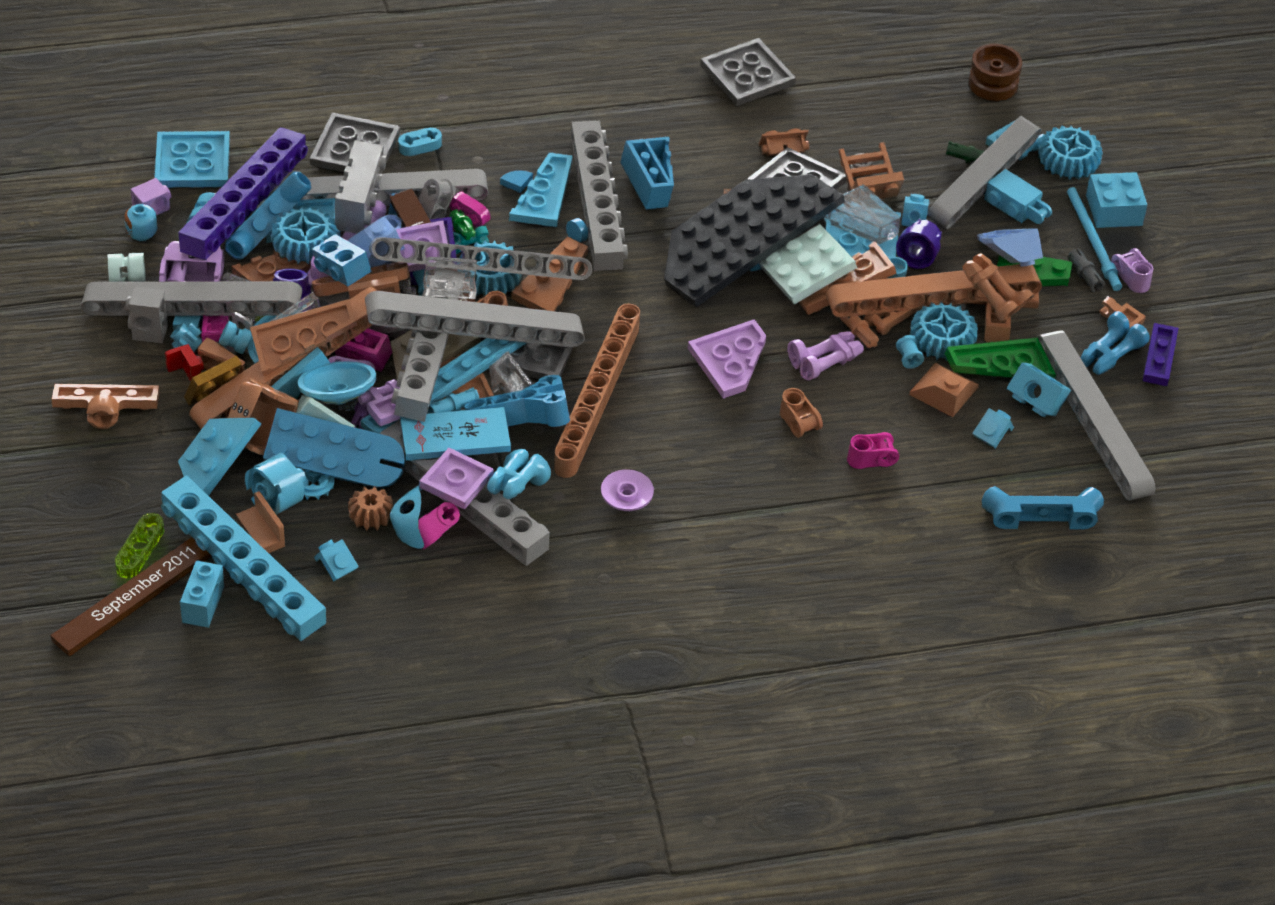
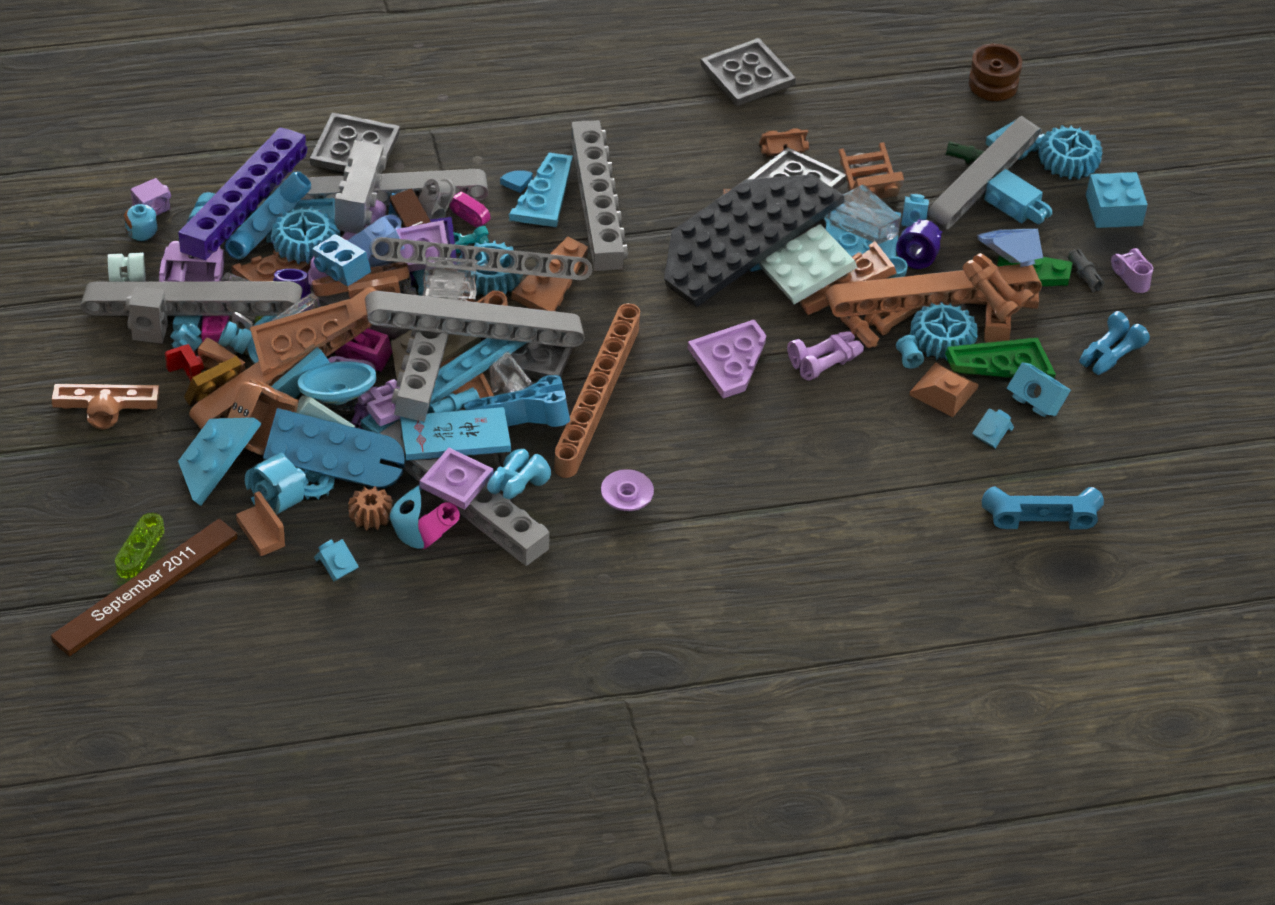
medium azure plate [155,131,230,188] -> none
medium azure brick [161,475,326,641] -> none
medium azure brick [180,561,224,628] -> none
medium azure beam [398,127,442,156] -> none
green axle [449,209,476,240] -> none
dark azure tile [566,218,588,243] -> none
dark azure wedge [620,137,674,209] -> none
nougat piece [780,388,823,438] -> none
dark pink piece [847,432,899,469] -> none
light grey beam [1036,330,1156,501] -> none
medium azure bar [1067,187,1122,291] -> none
nougat plate [1099,297,1146,329] -> none
dark purple plate [1142,323,1178,386] -> none

